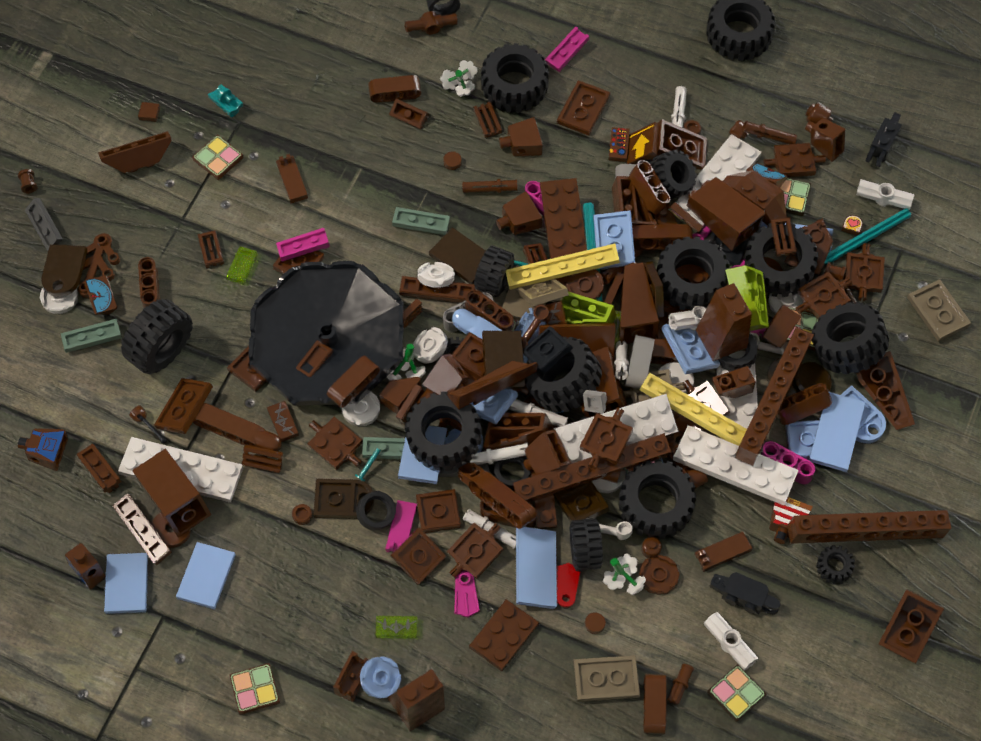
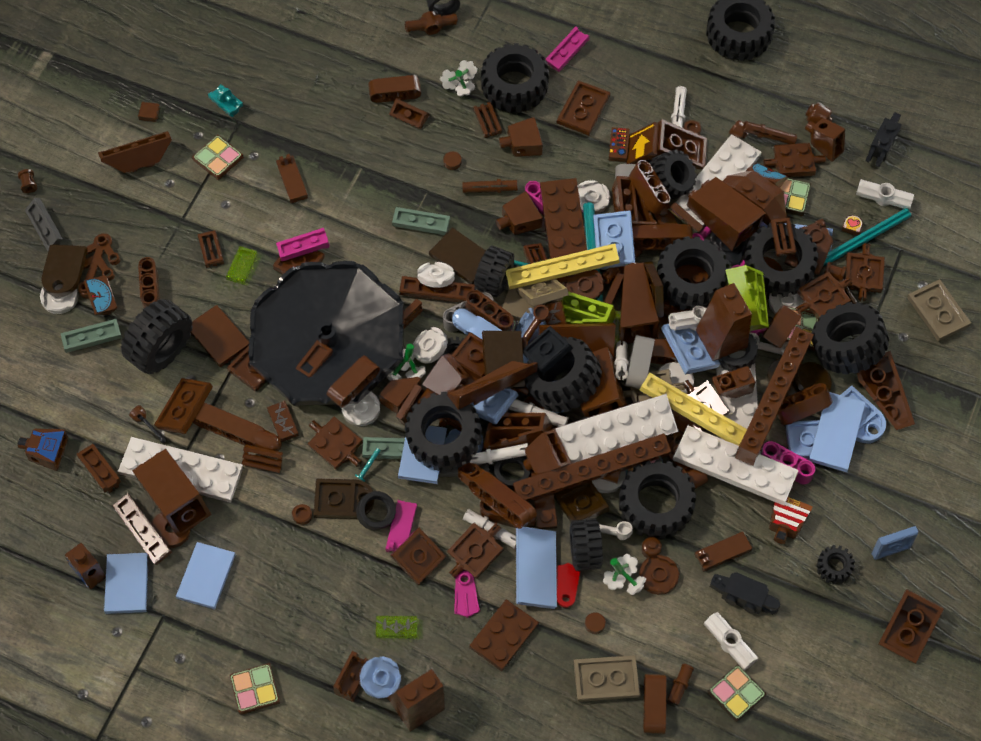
reddish brown tile [416,489,461,533] -> none
reddish brown plate [580,407,633,469] -> none
light grey tile [583,390,607,413] -> none
reddish brown brick [787,510,952,544] -> none
none -> reddish brown tile [190,305,249,367]
none -> white tile [578,180,610,214]
none -> medium blue tile [871,526,918,560]

